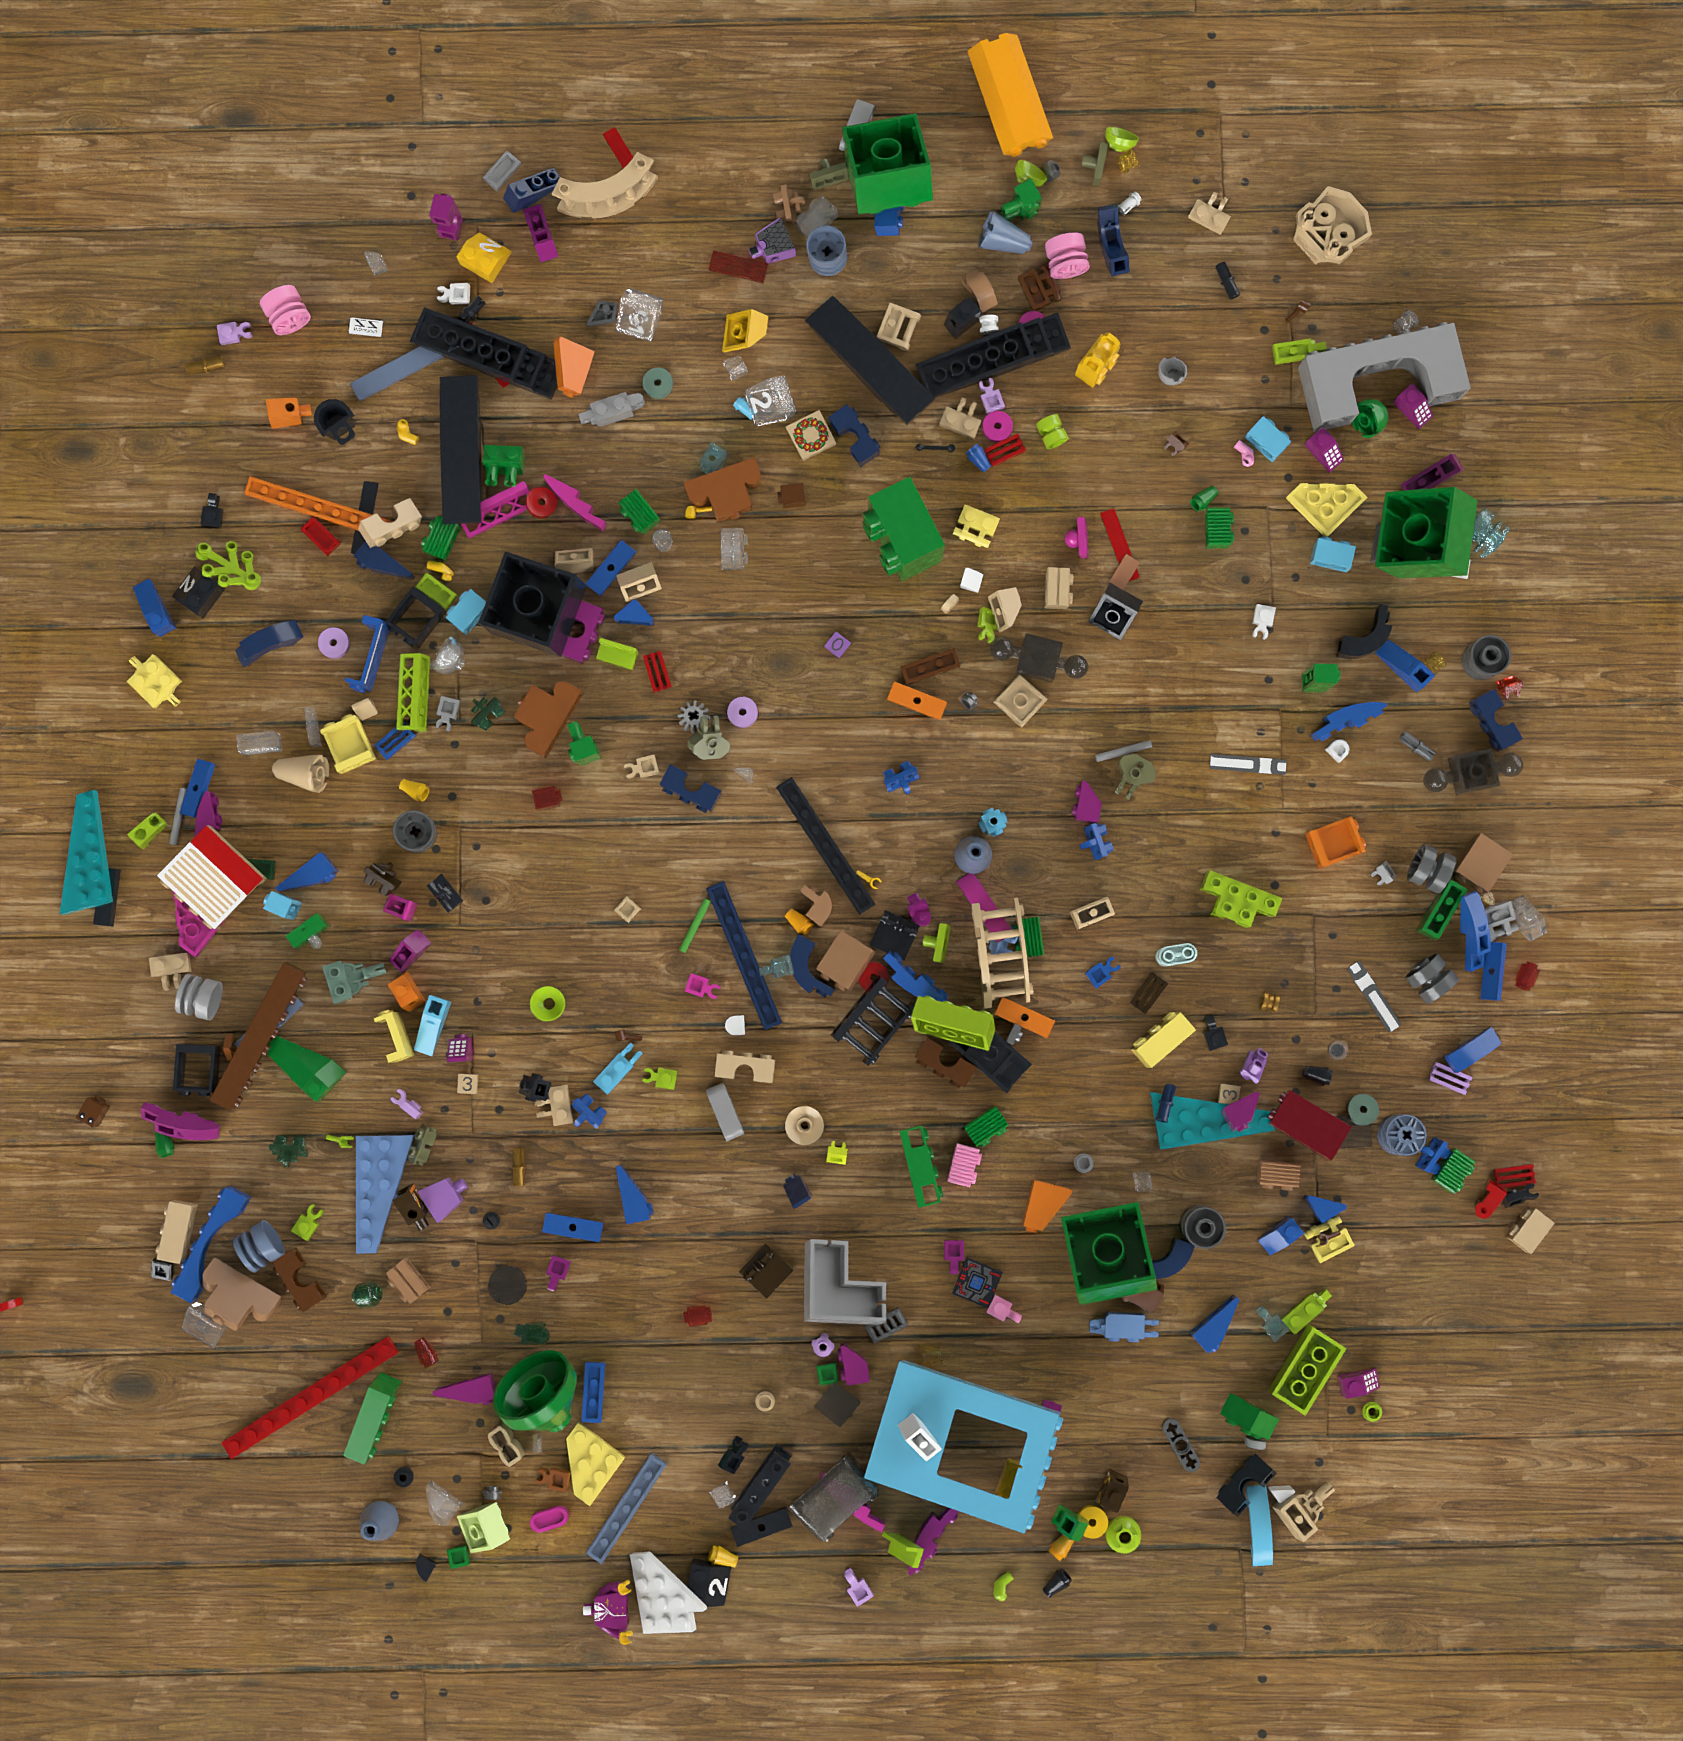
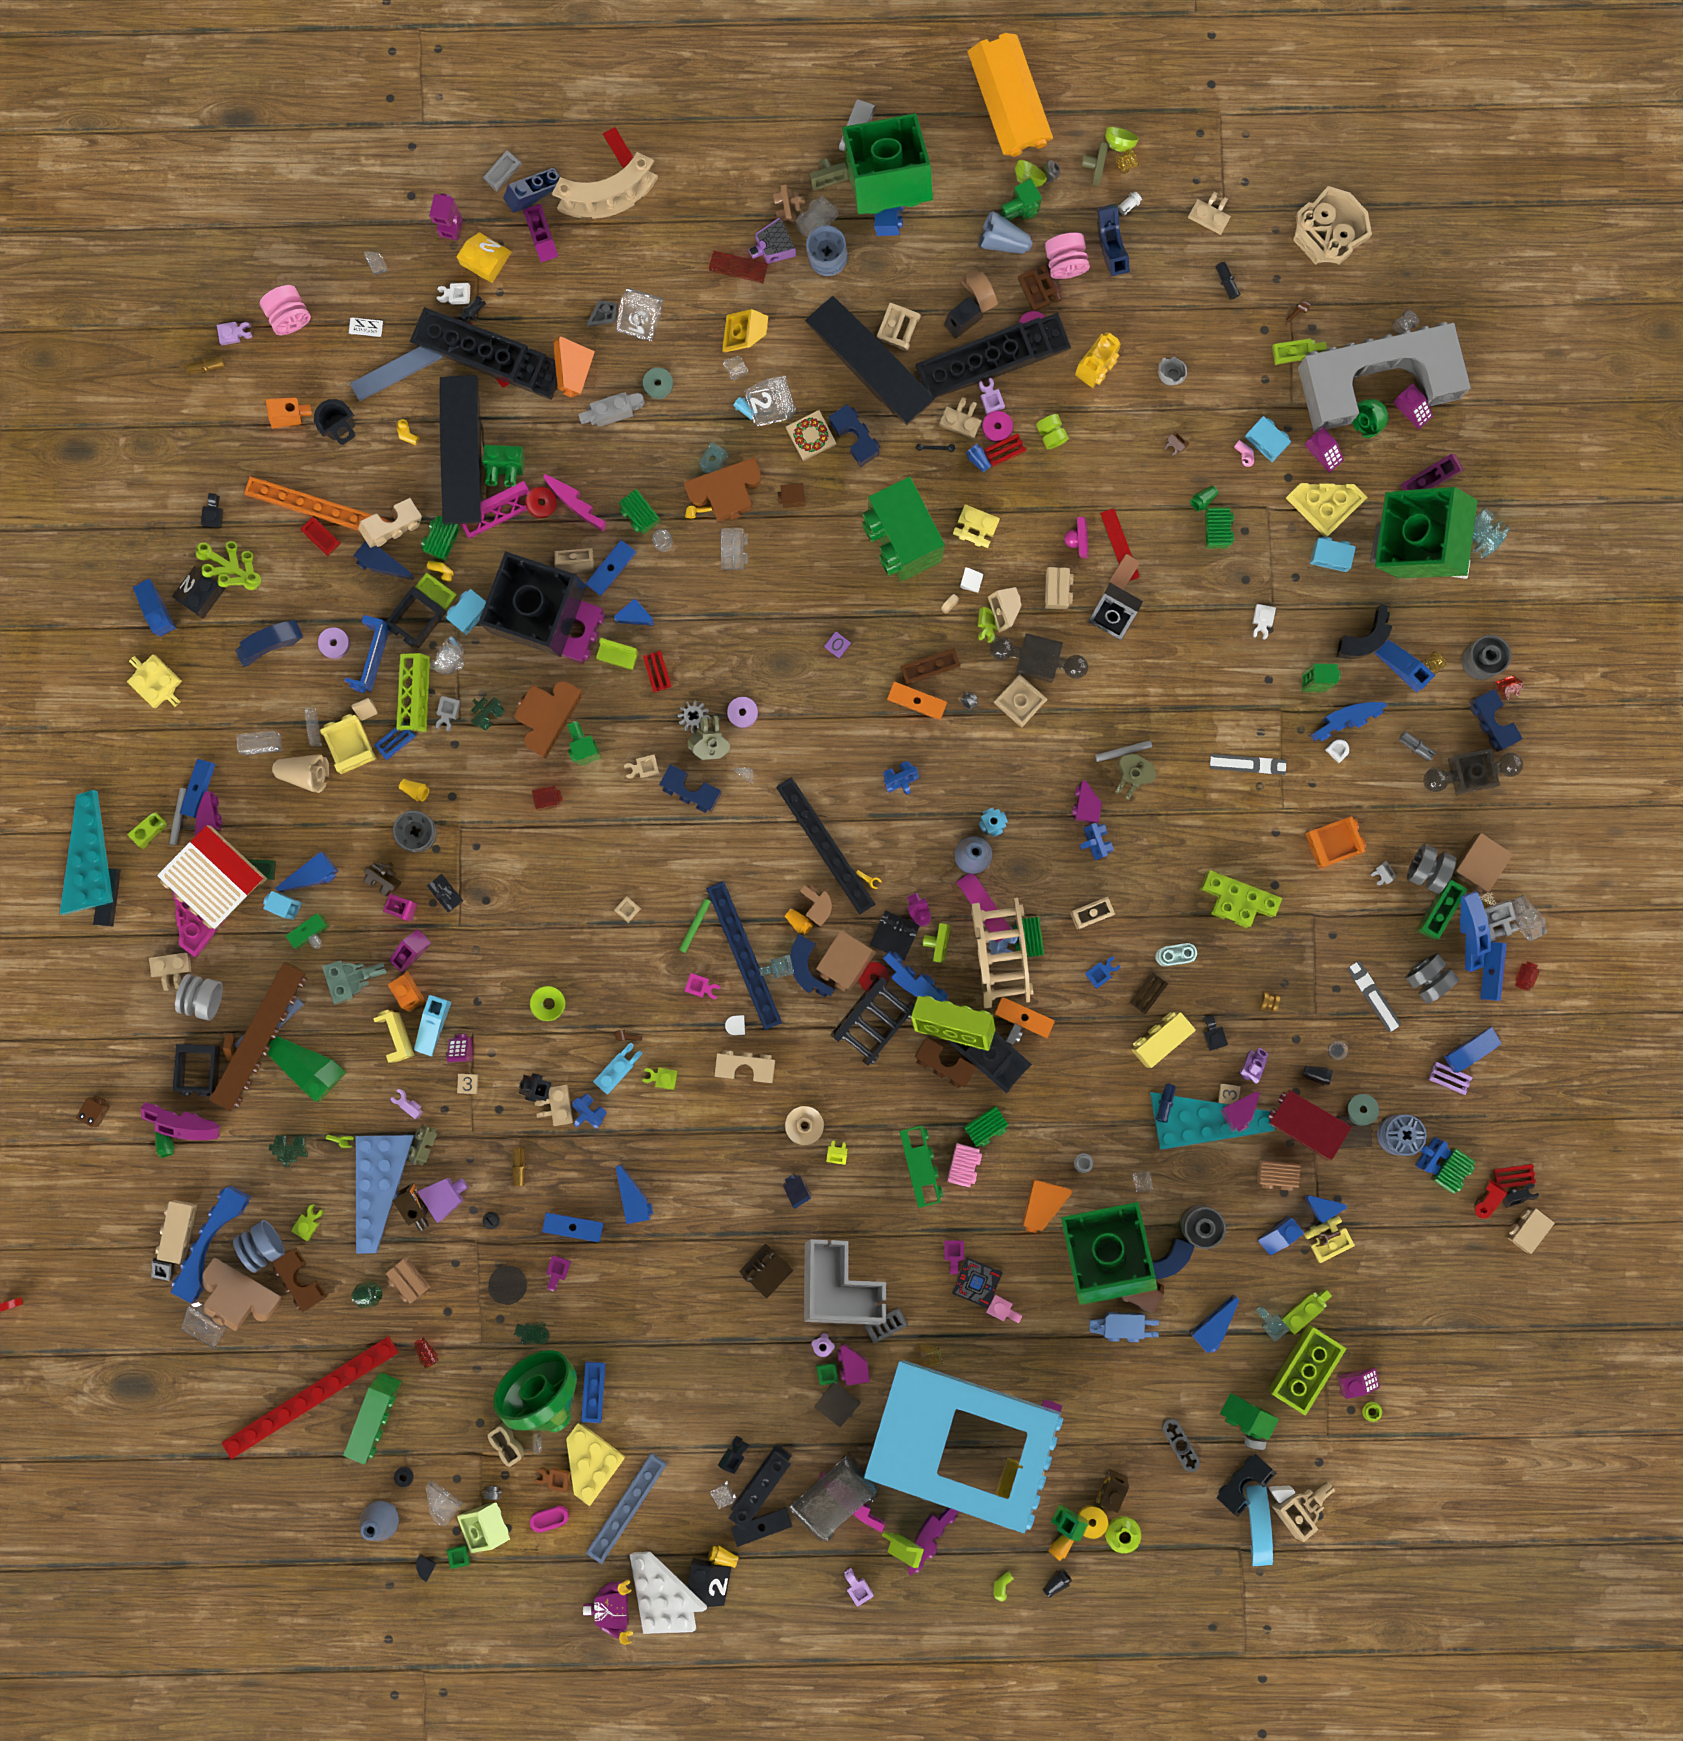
black sticker [351,481,379,554] -> none
magenta slope [432,1373,496,1405] -> none
tan brick [616,562,662,602] -> none
clear red brick [683,1305,712,1327] -> none
light grey beam [706,1082,745,1141] -> none
tan plate [755,1391,775,1411] -> none
white slope [898,1413,942,1461] -> none
white wheel [979,315,999,335] -> none

